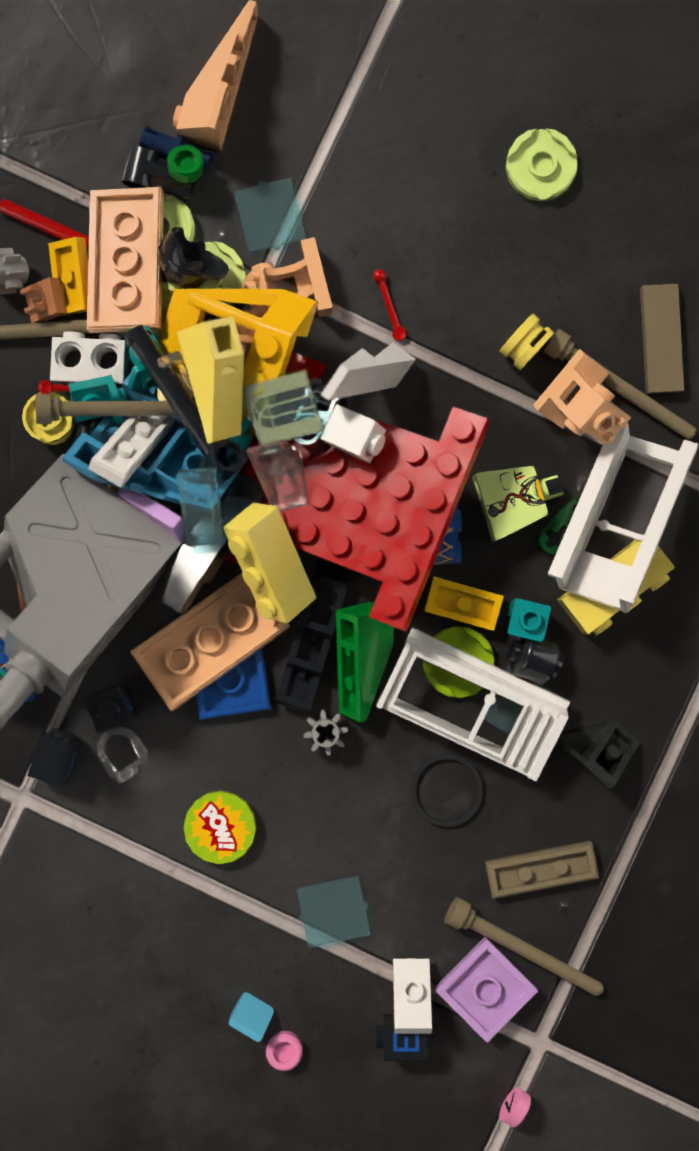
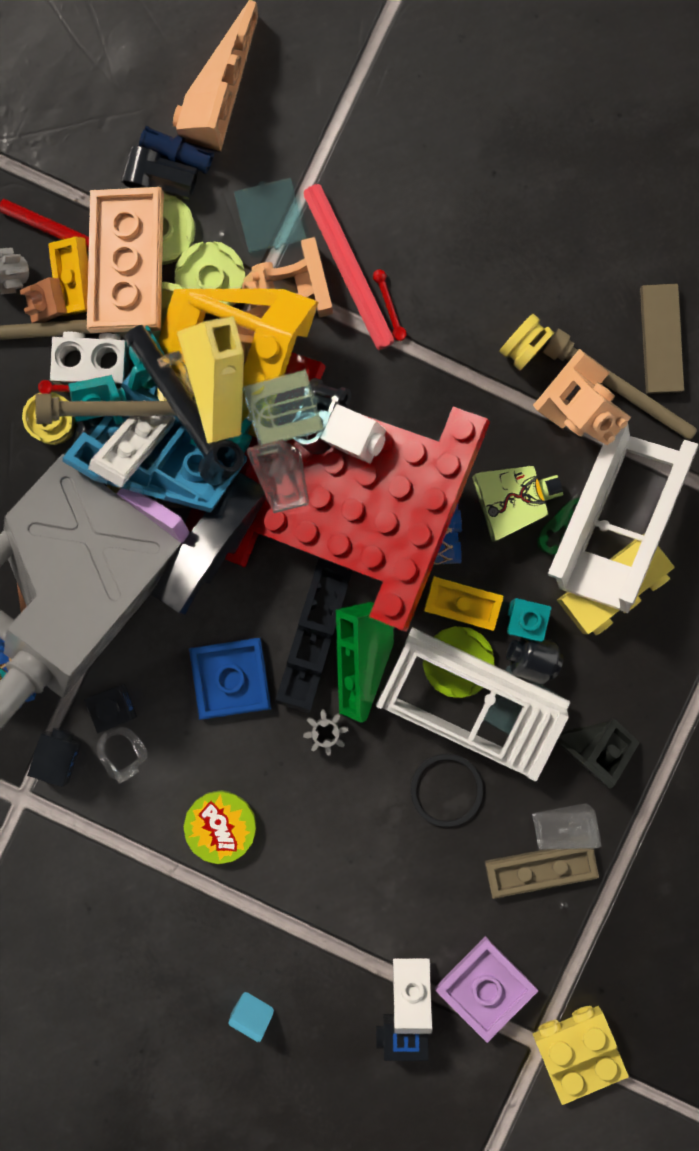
light nougat tile [130,573,291,711] -> none
black piece [157,227,229,289] -> none
green tile [167,145,204,183] -> none
clear light blue tile [177,467,225,546] -> none
light yellow brick [223,503,316,623] -> none
bright pink tile [266,1031,303,1071] -> none
clear light blue piece [297,875,371,948] -> none
white slope [321,342,416,400] -> none
dark tan piece [444,897,604,996] -> none
bright pink tile [499,1087,531,1128] -> none
yellowish green tile [505,128,577,202] -> none
none -> coral axle [304,184,394,350]
none -> clear slope [532,803,601,850]
none -> light yellow plate [532,1006,629,1105]

